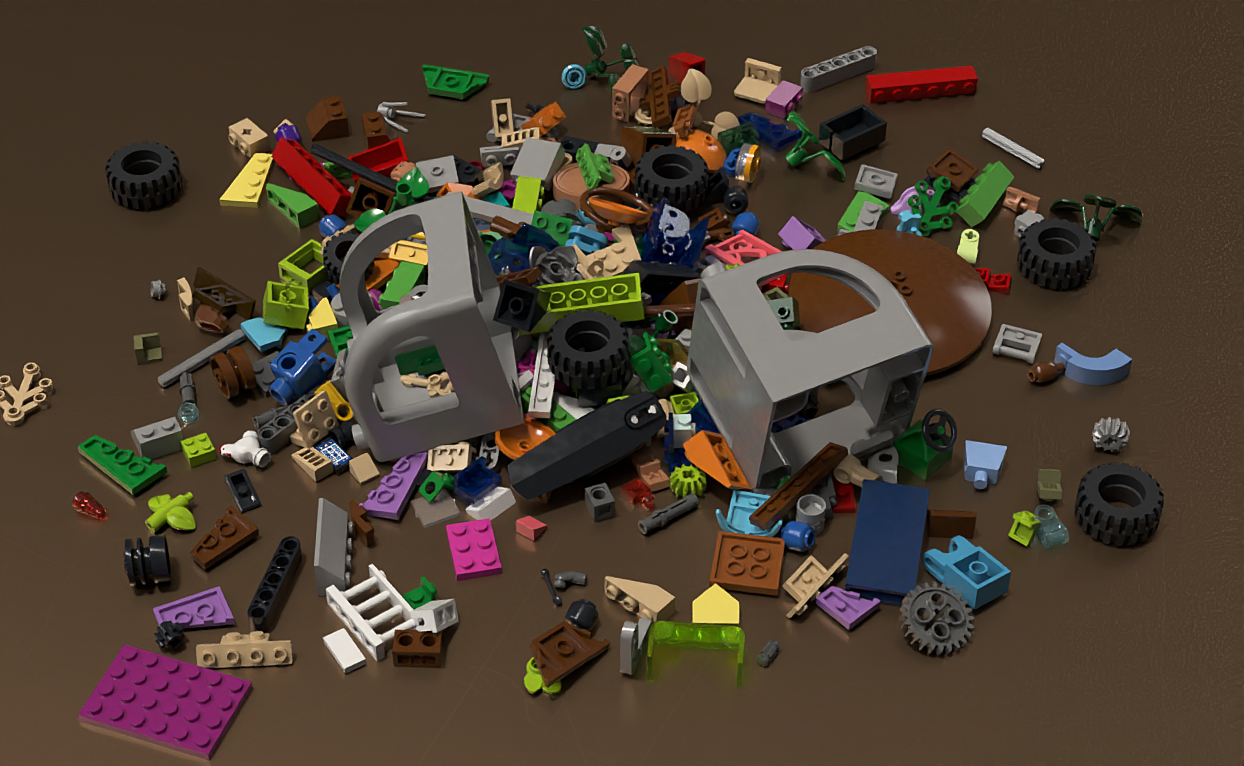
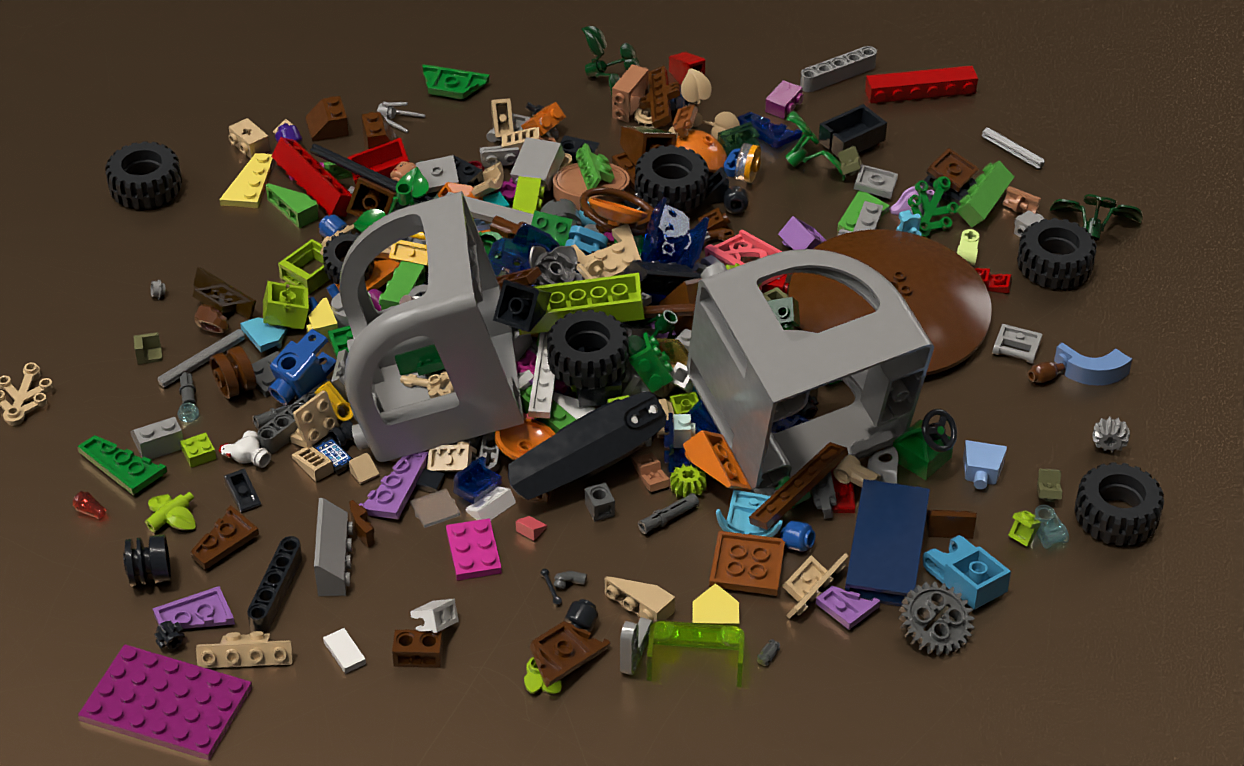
tan slope [177,278,195,321] -> none
black tile [312,280,340,302] -> none
white fence [326,564,425,661] -> none
green bracket [401,576,437,610] -> none
green bracket [419,470,462,503] -> none
medium azure brick [562,64,587,90] -> none
light grey leg [594,144,632,169] -> none
clear red plate [620,477,655,511] -> none
blue head [731,212,760,236] -> none
tan bracket [734,58,782,104] -> none
light grey wheel [796,494,826,536] -> none
none -> olive bracket [838,146,862,175]

